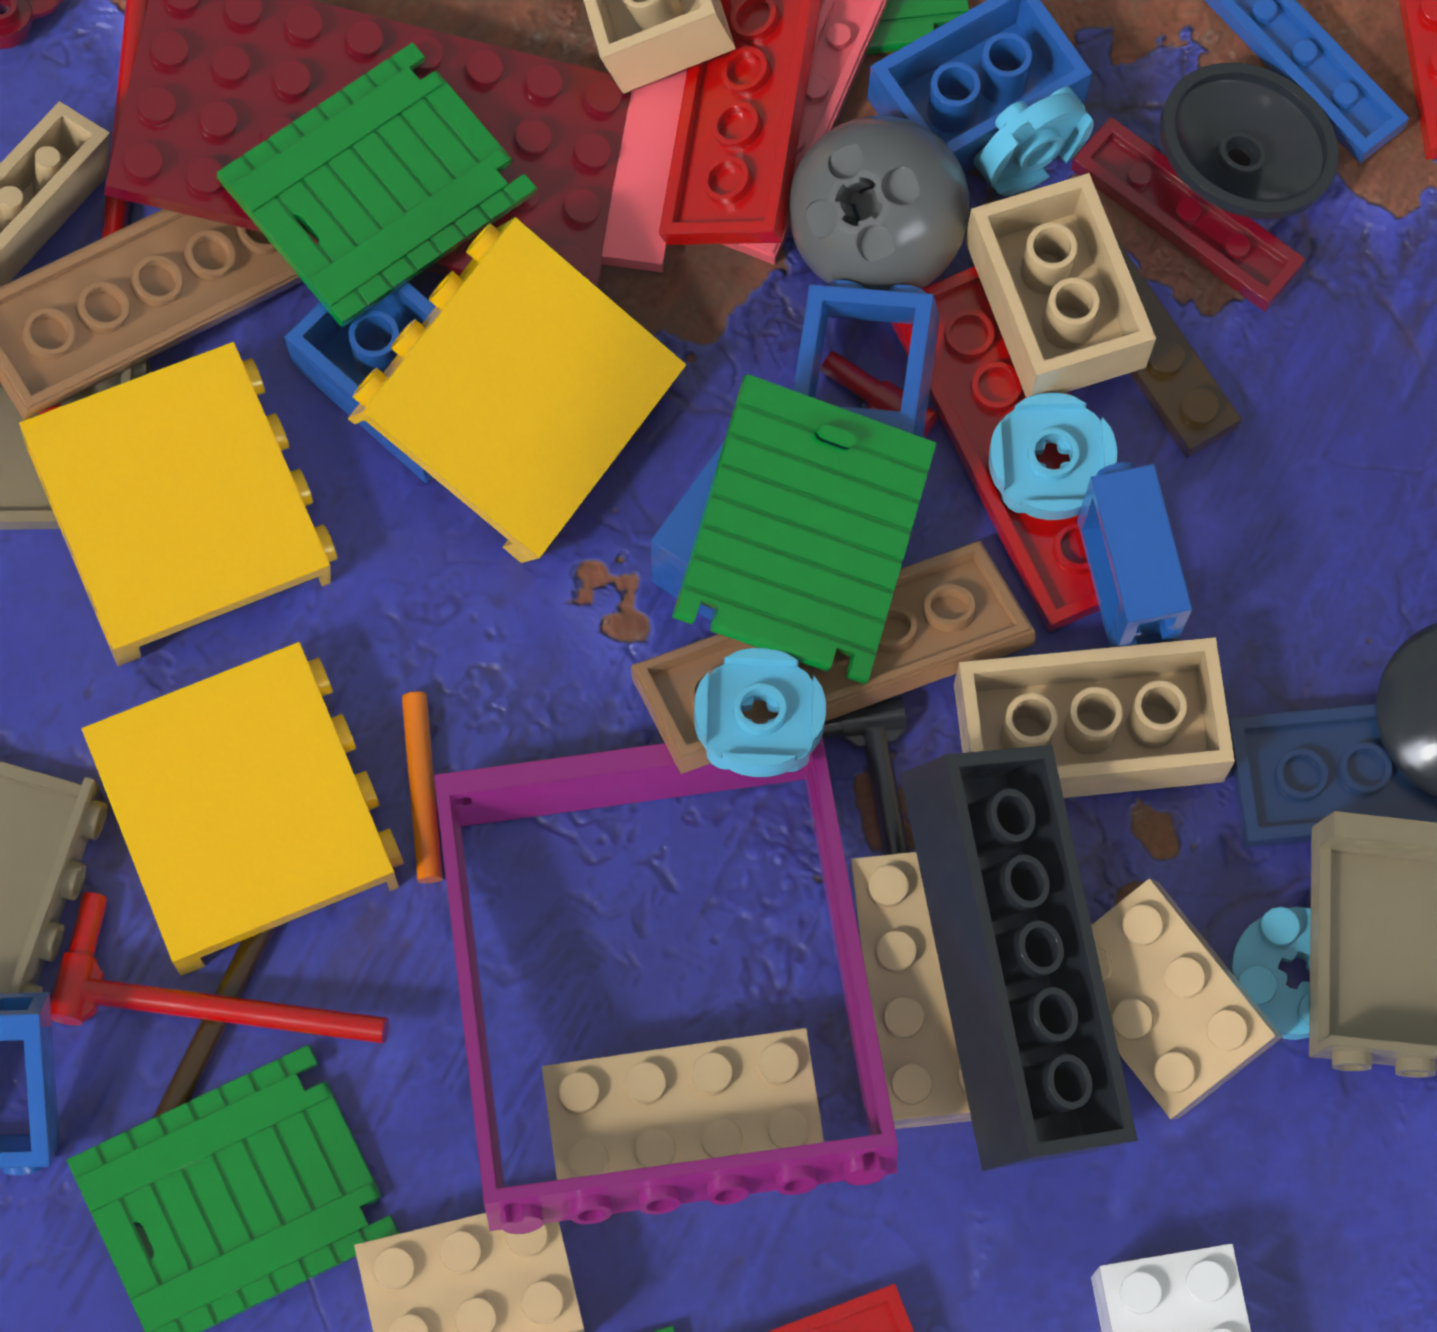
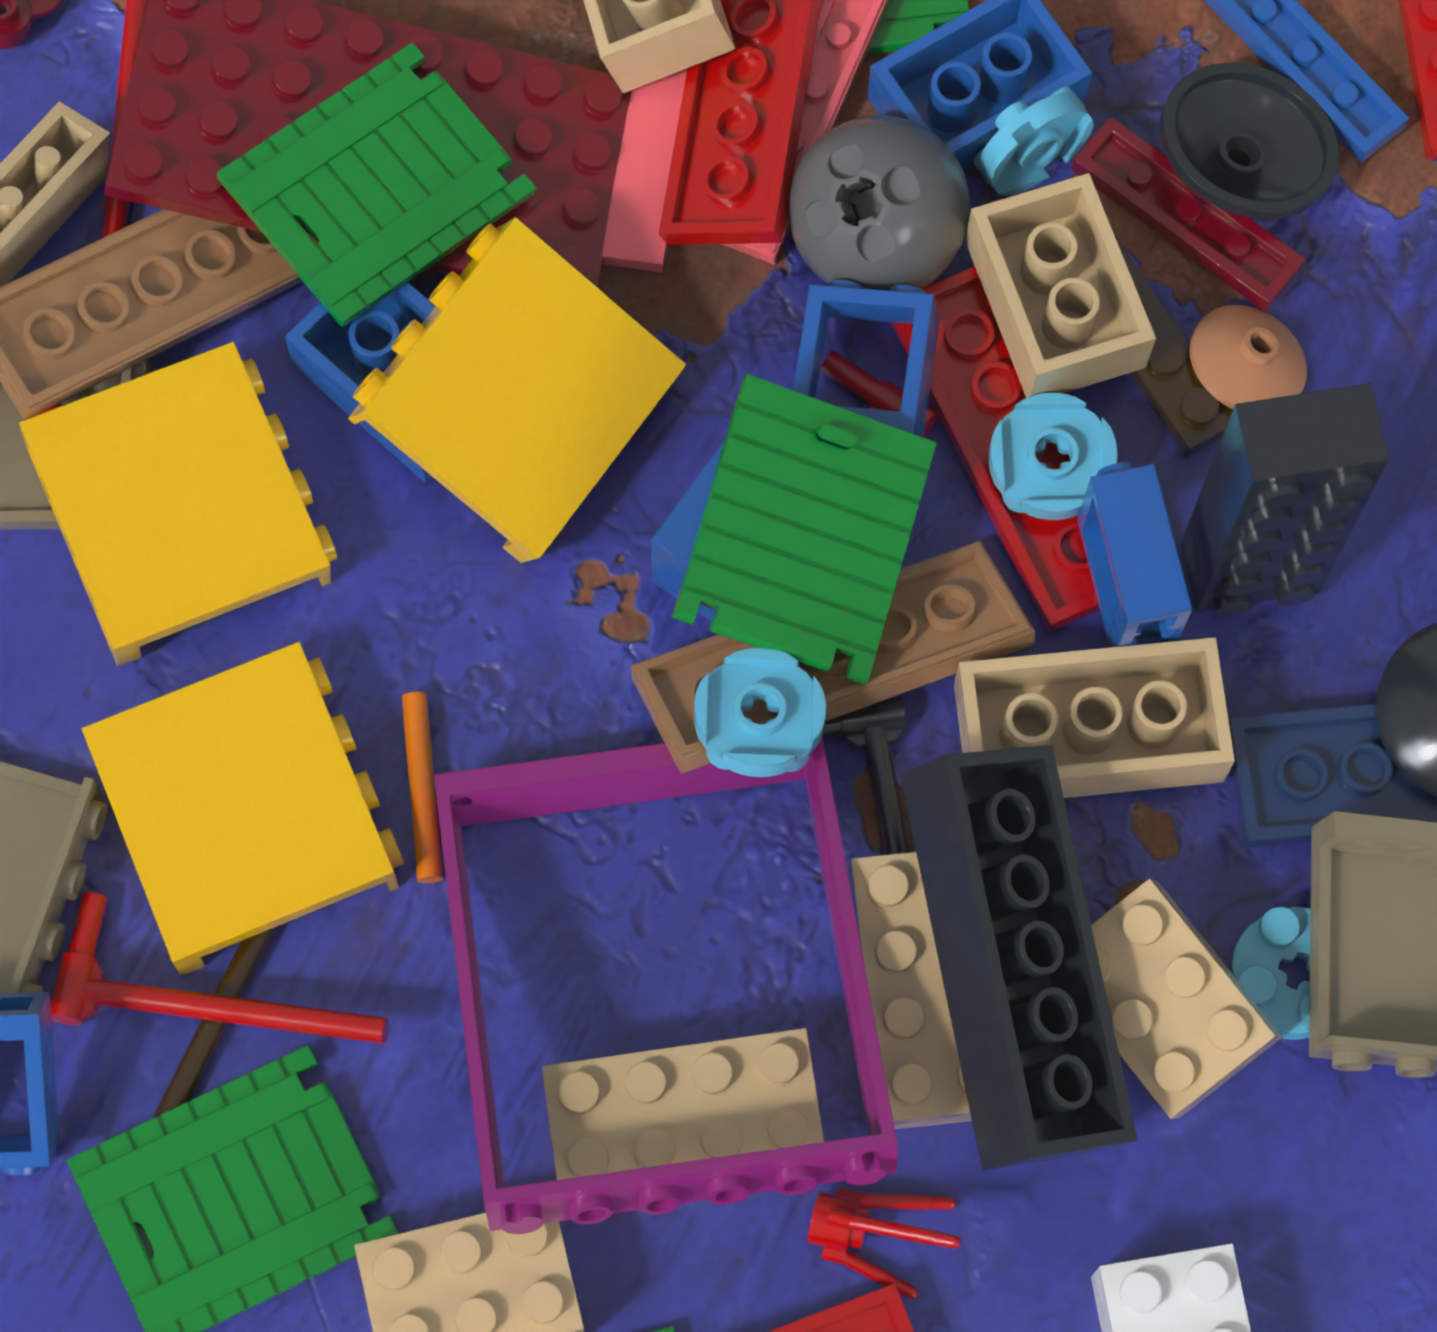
none -> red plant [807,1188,961,1299]
none -> black brick [1181,383,1389,616]
none -> nougat dish [1189,305,1307,409]

